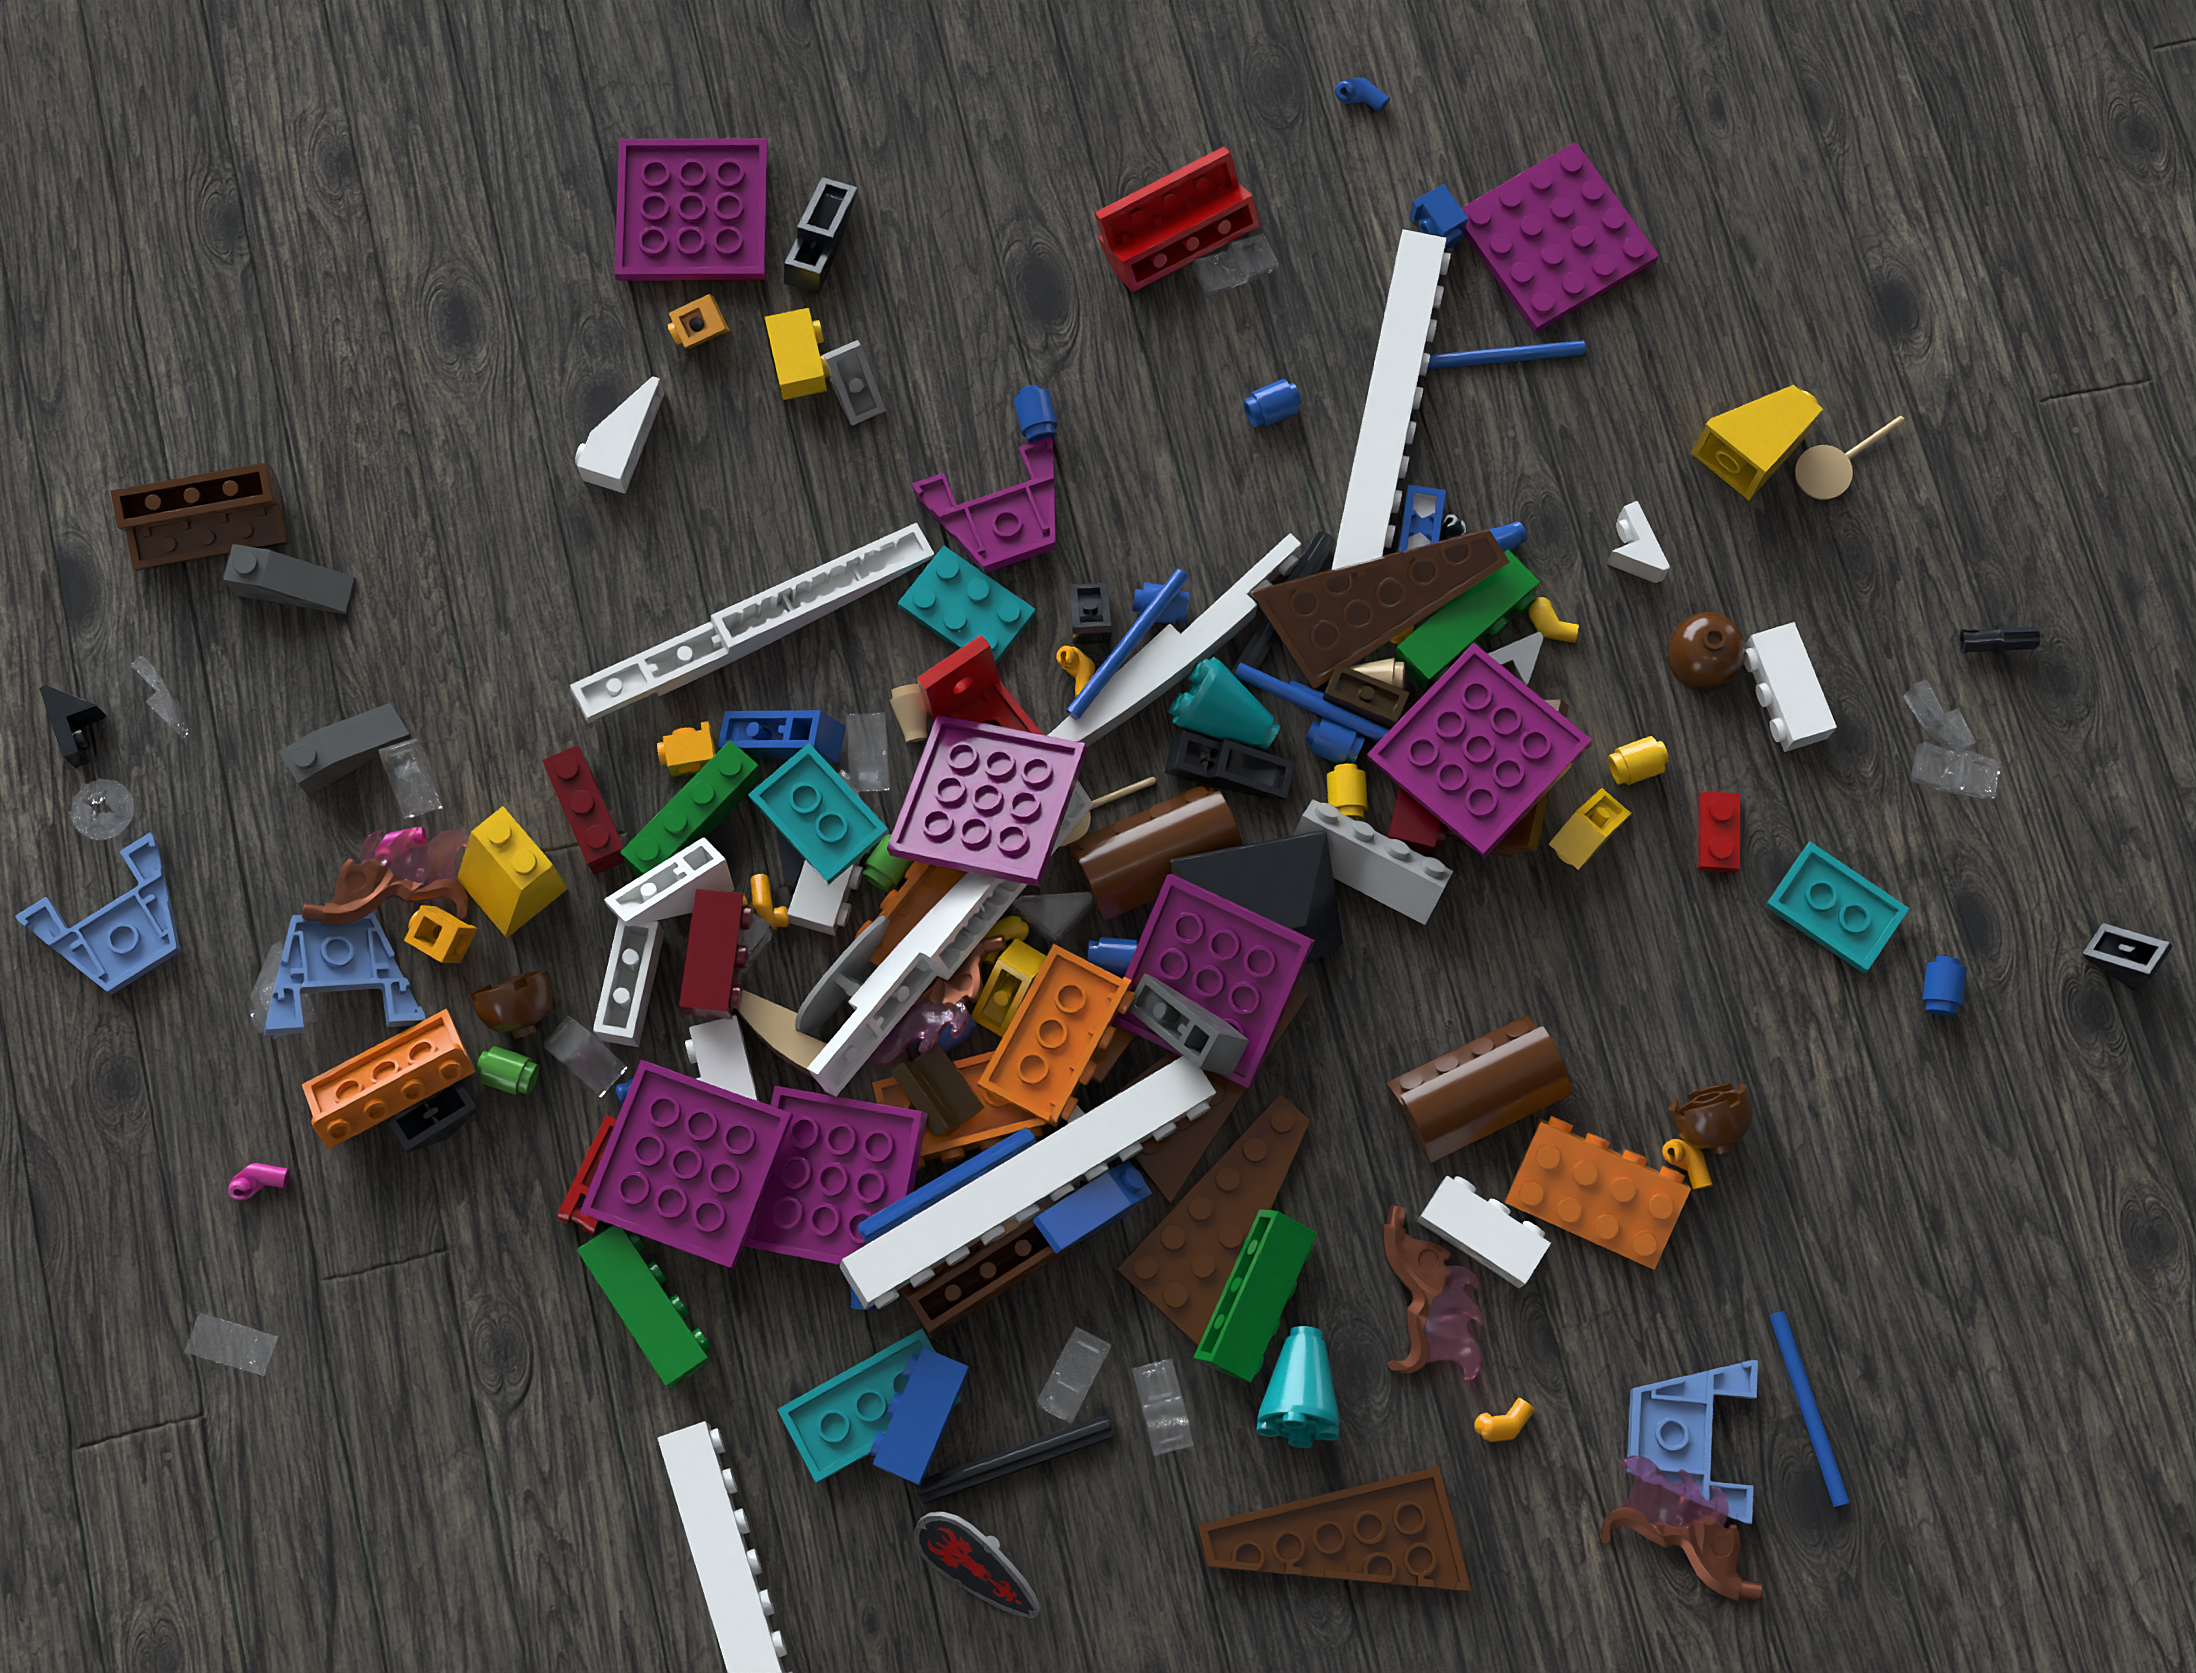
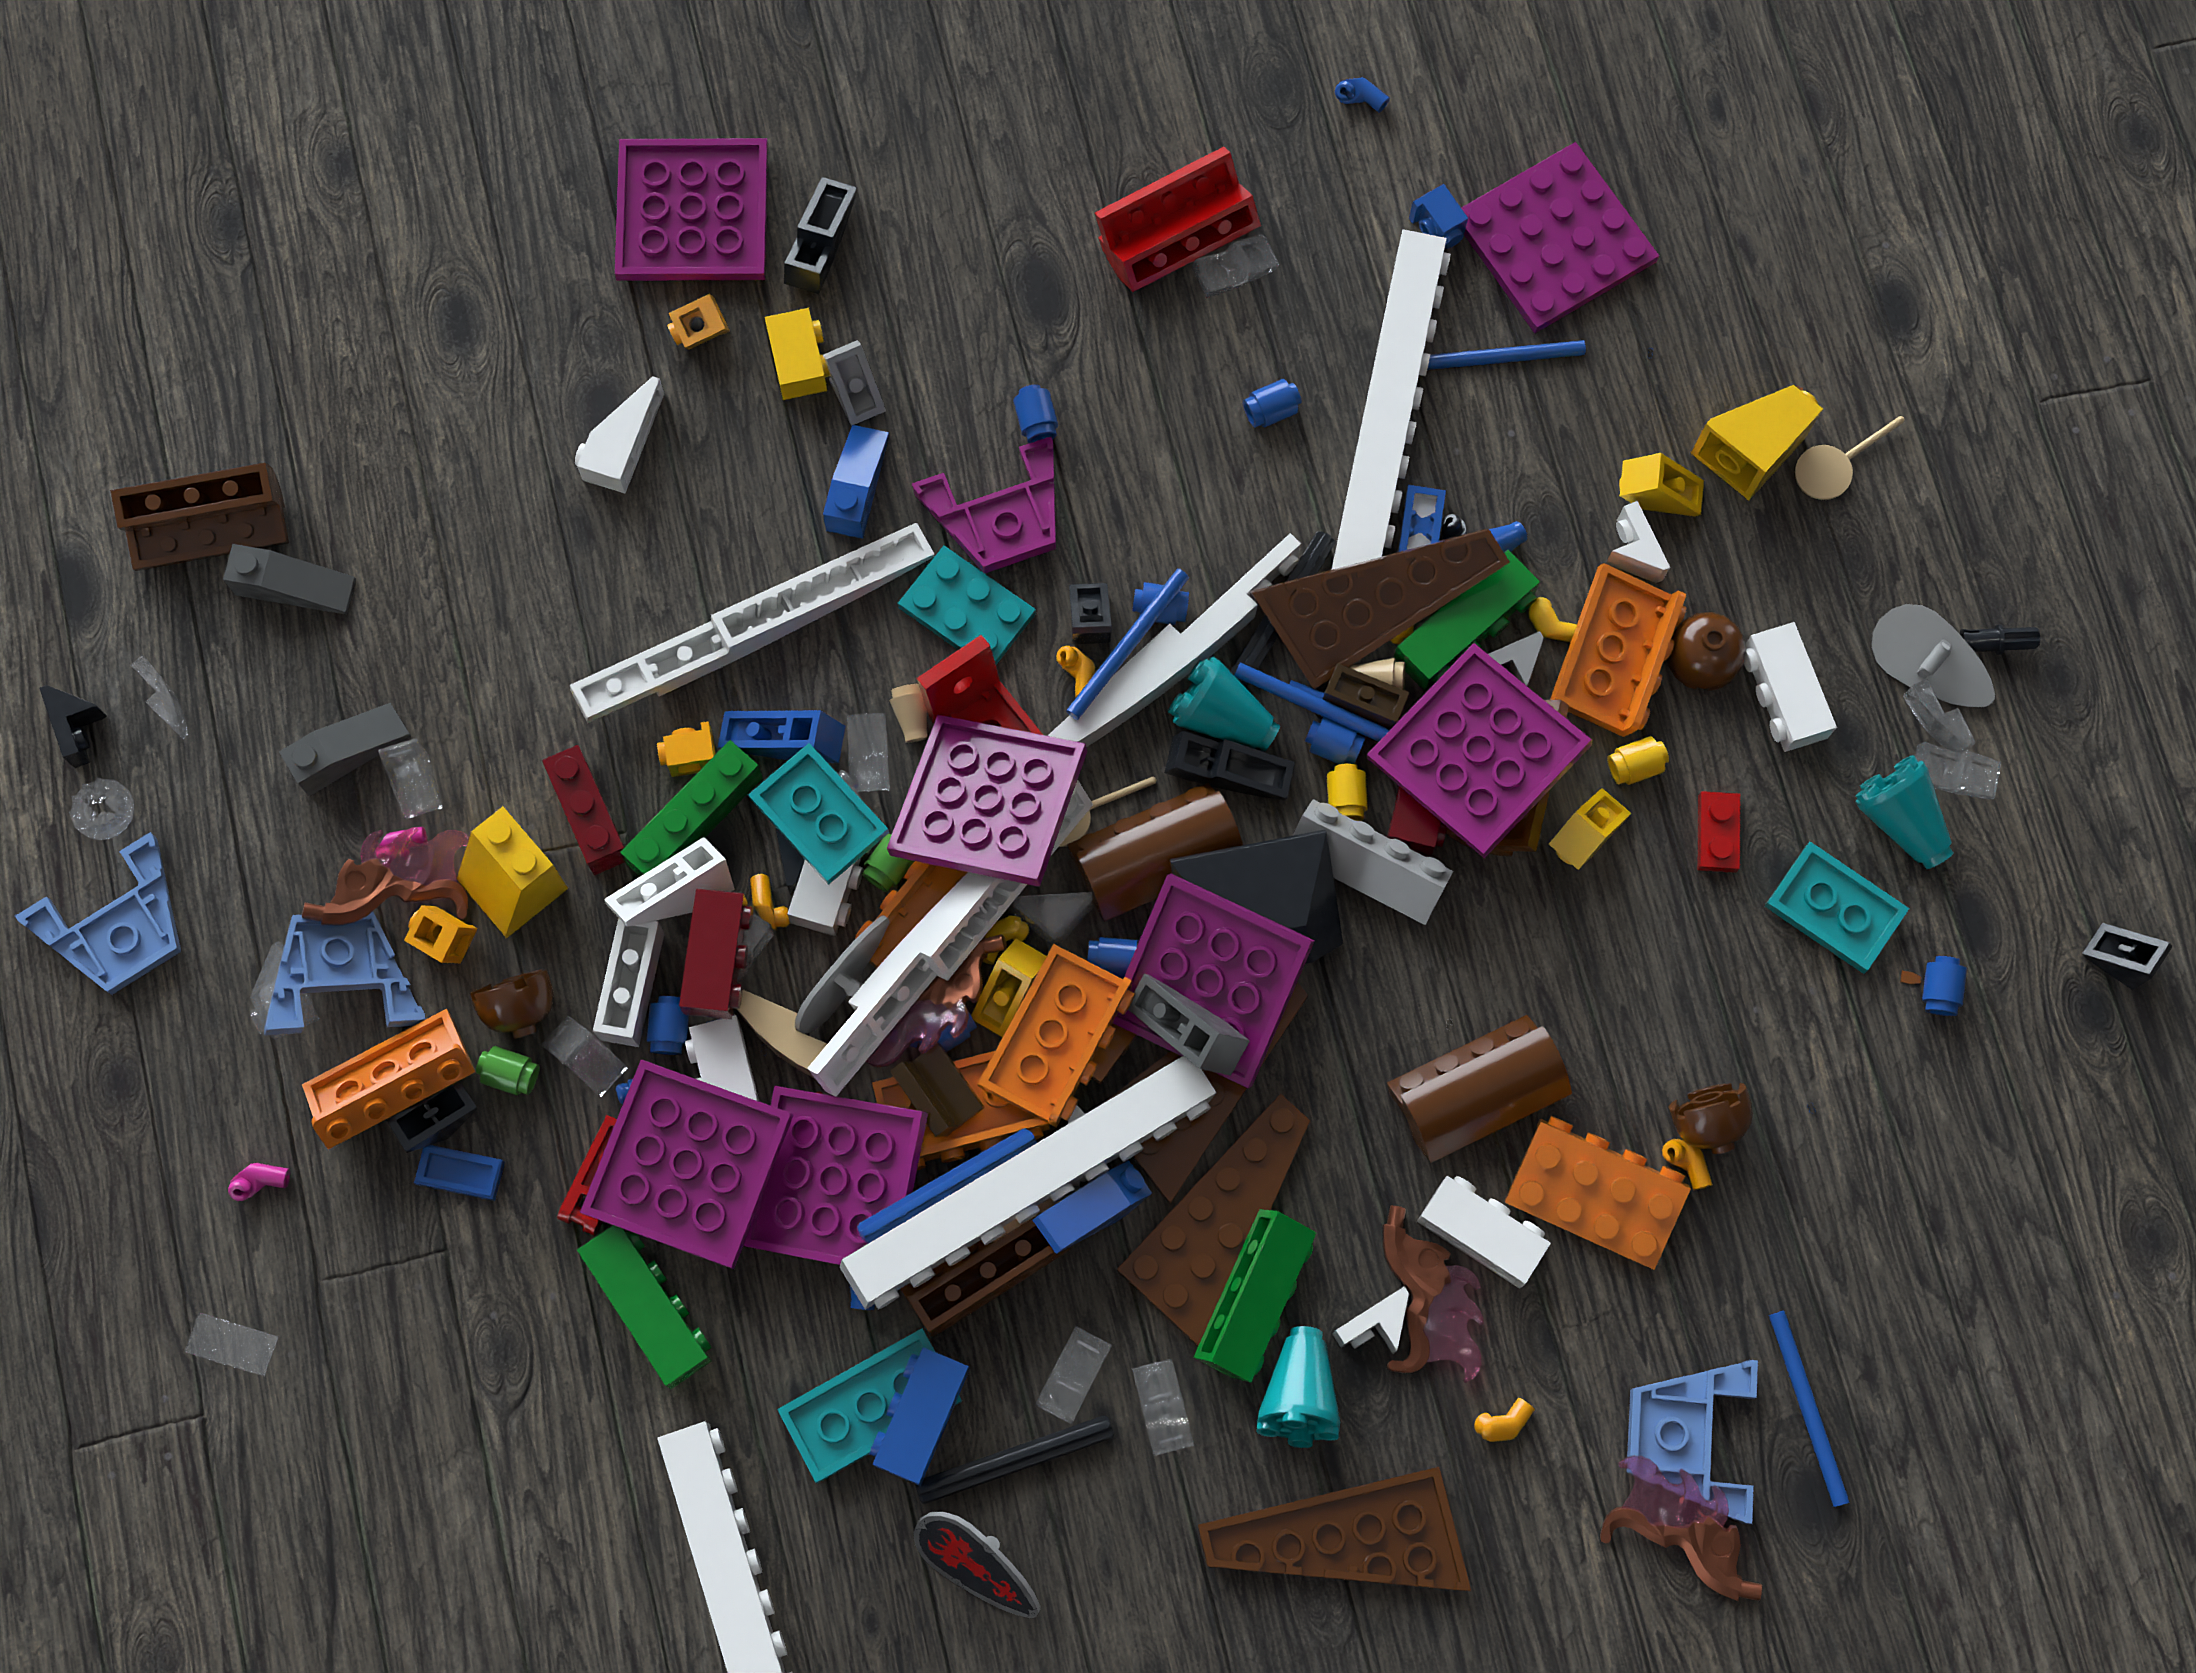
none -> blue tile [414,1145,505,1201]
none -> blue brick [647,996,689,1055]
none -> blue slope [823,425,889,539]
none -> white slope [1332,1287,1409,1354]
none -> orange bracket [1550,563,1686,737]
none -> yellow slope [1619,453,1704,516]
none -> teal cone [1855,755,1954,869]
none -> light grey shield [1871,604,1995,707]
none -> dark orange piece [1900,970,1921,984]

